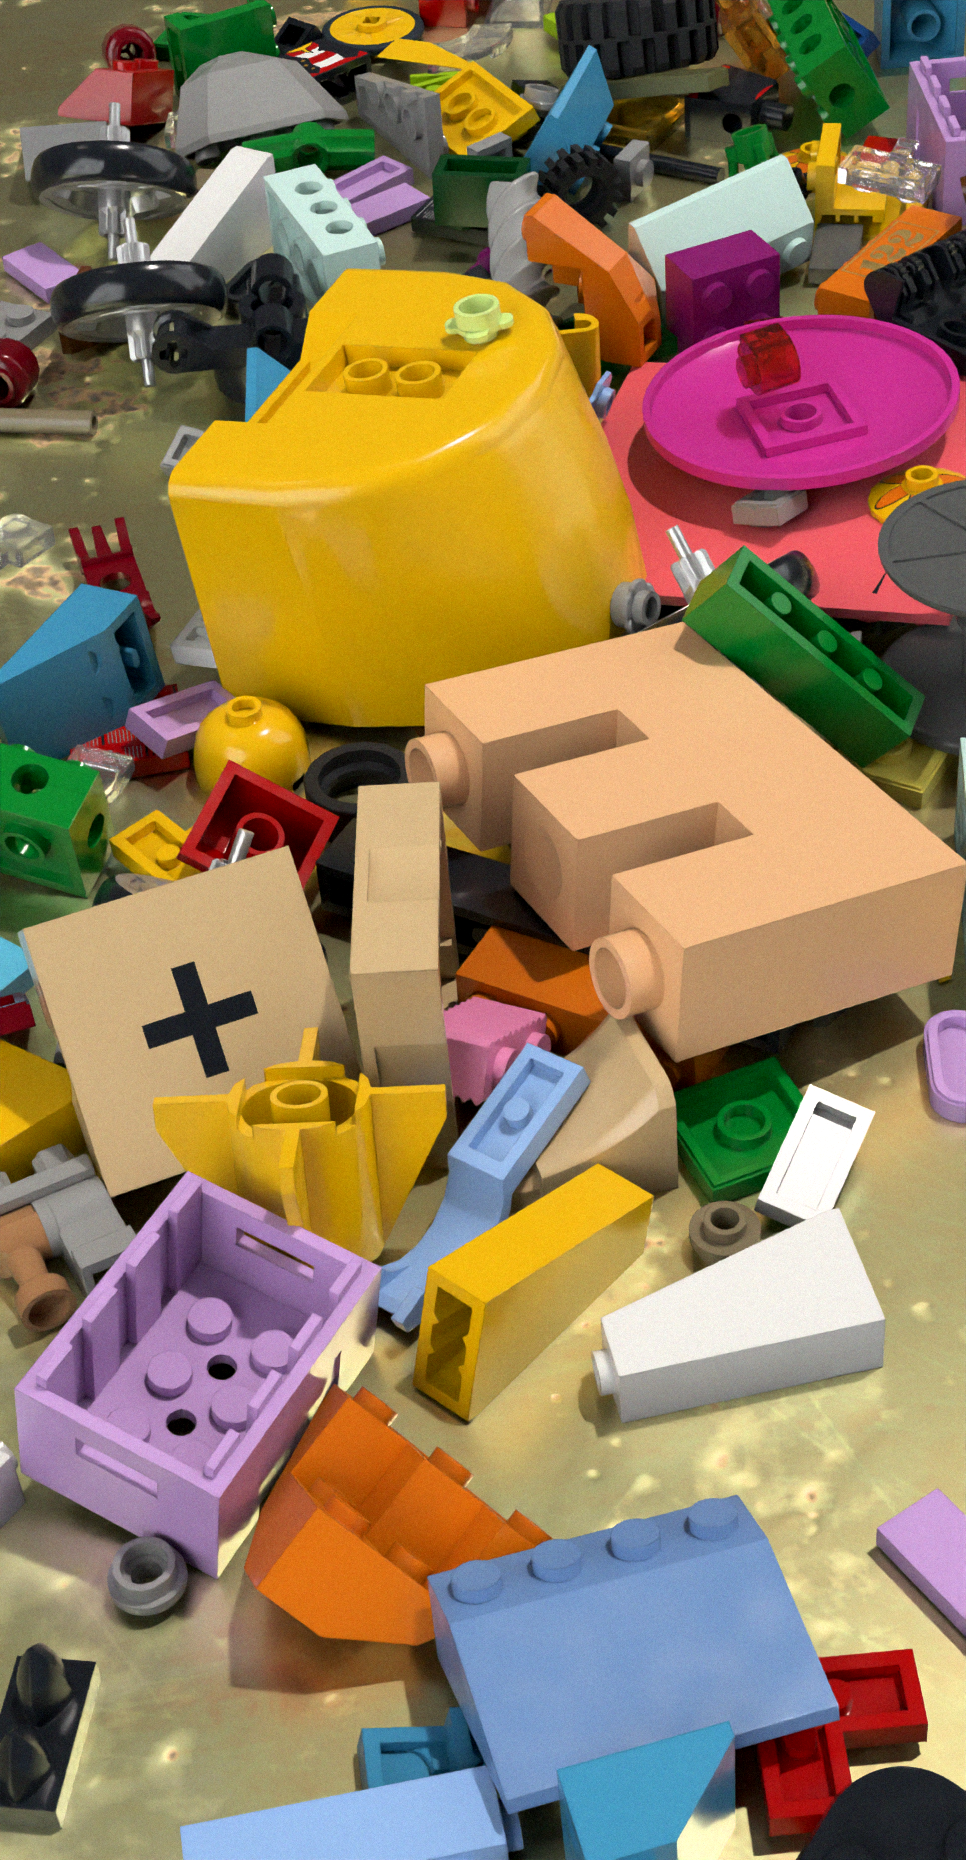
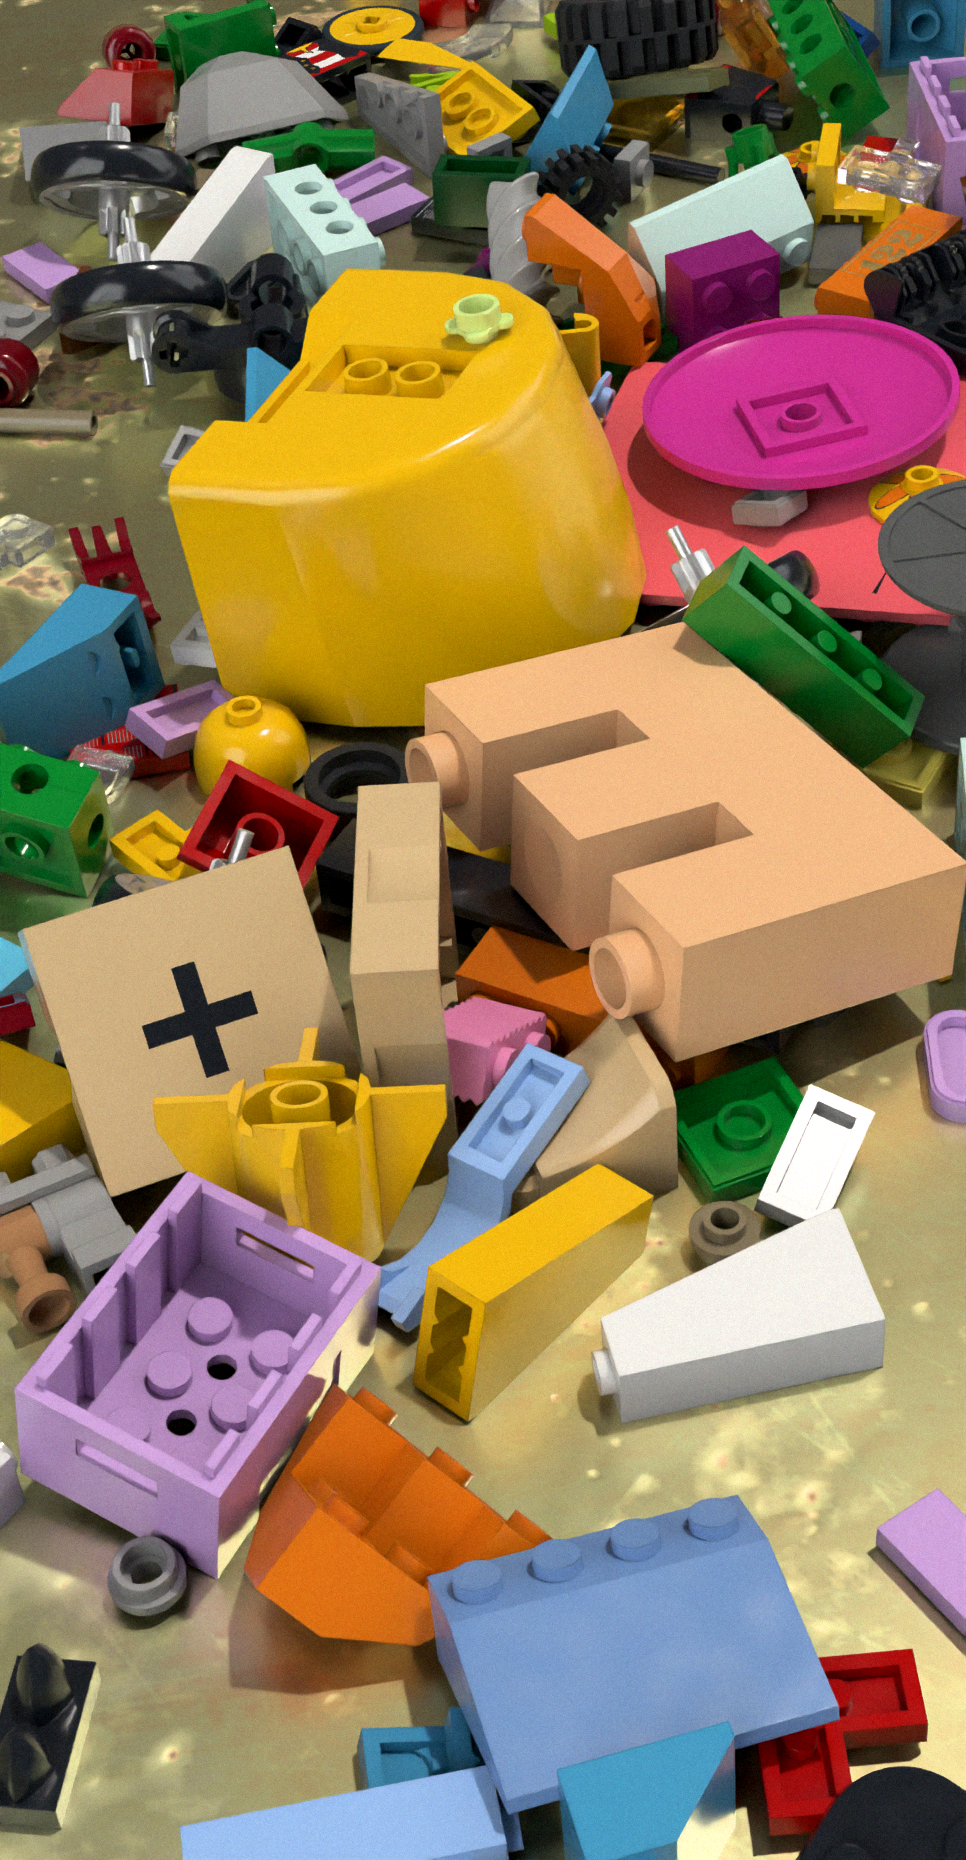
light grey plate [519,84,559,117] -> none
light grey plate [610,578,661,634] -> none
clear red plate [736,323,801,396] -> none

